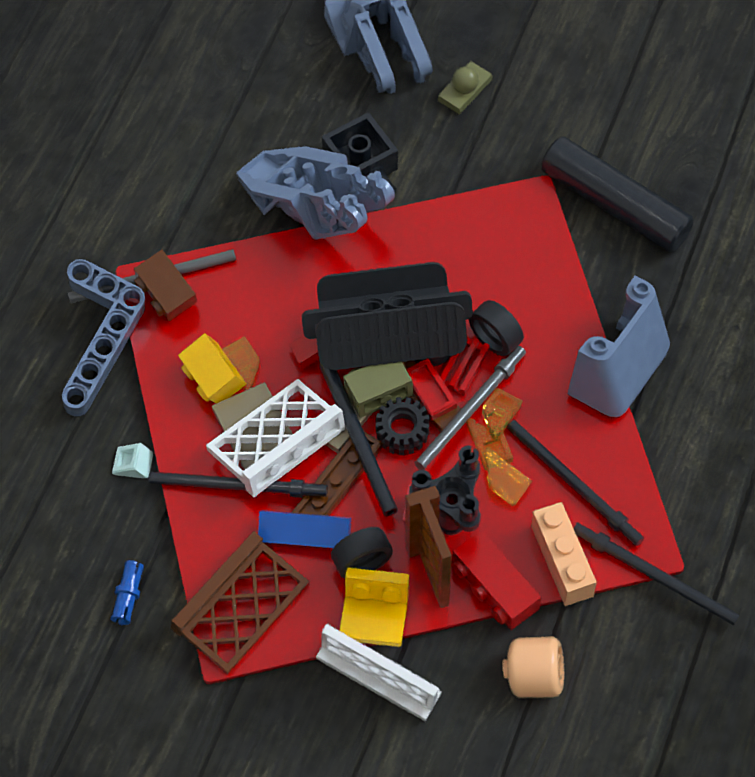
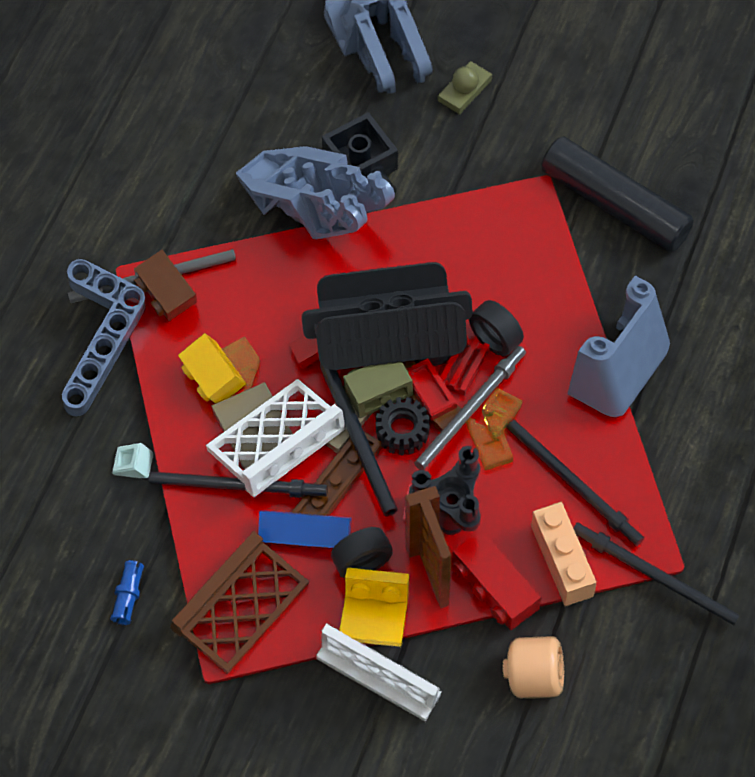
clear yellow tile [483,447,532,506] -> none

